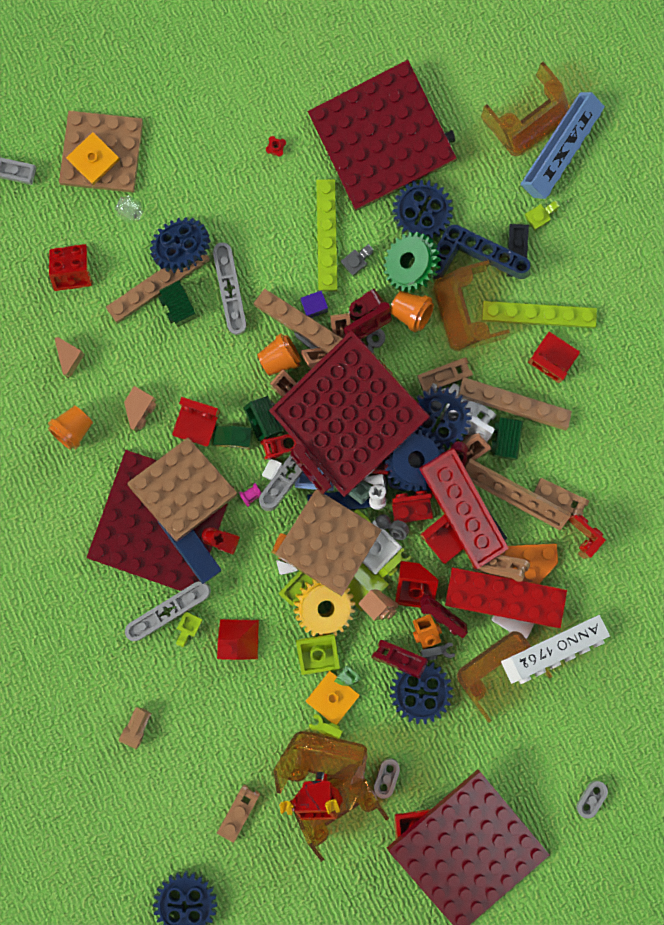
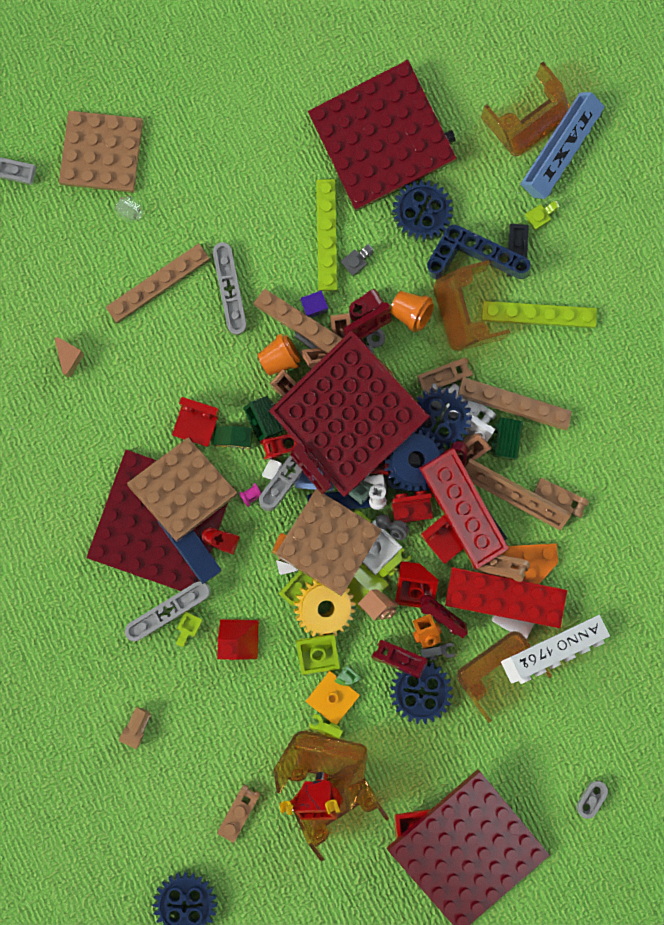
orange piece [48,405,93,450] -> none
red bracket [49,244,92,291] -> none
light orange plate [66,132,120,185] -> none
nougat slope [124,386,156,432] -> none
dark blue gear [150,217,211,273] -> none
dark green brick [158,280,197,327] -> none
red plate [266,136,286,157] -> none
light grey plate [374,758,400,798] -> none
gear [383,232,441,293] -> none
red bracket [528,332,580,383] -> none
red bracket [568,514,606,559] -> none

